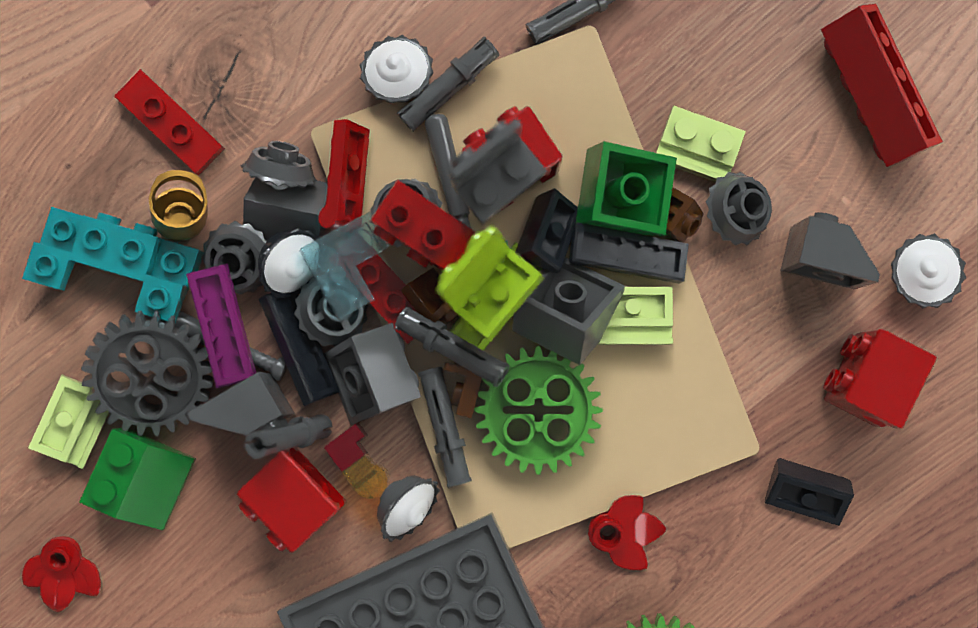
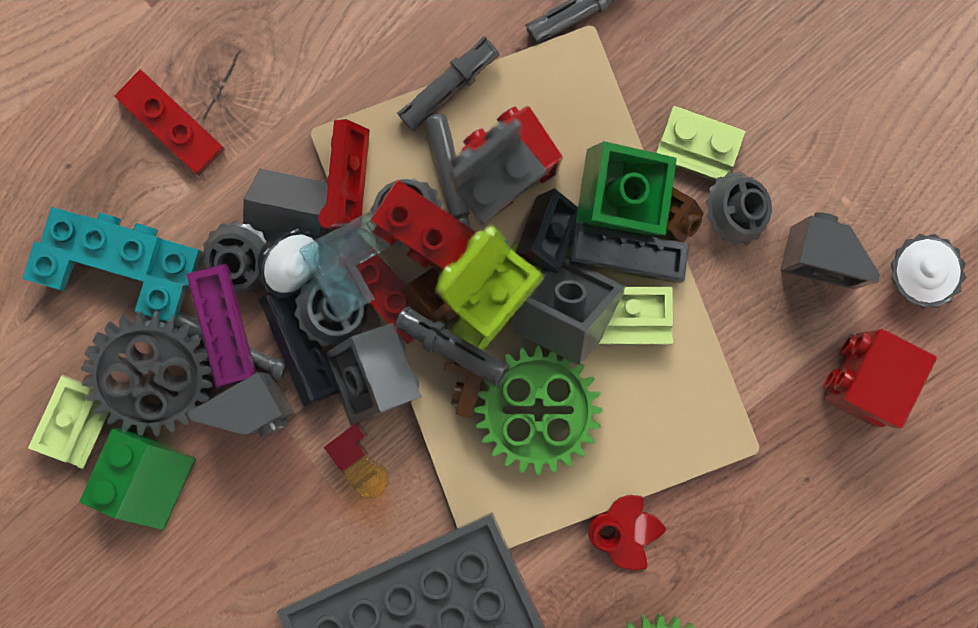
red plate [22,536,101,612] -> none
pearl gold helmet [148,170,208,241] -> none
red piece [237,447,347,553] -> none
dark grey piece [240,141,317,190] -> none
dark grey pin [245,414,332,459] -> none
white piece [359,34,434,104] -> none
piece [376,475,440,542] -> none
dark grey pin [418,367,472,488] -> none
black slope [765,458,854,526] -> none
red brick [821,3,943,167] -> none

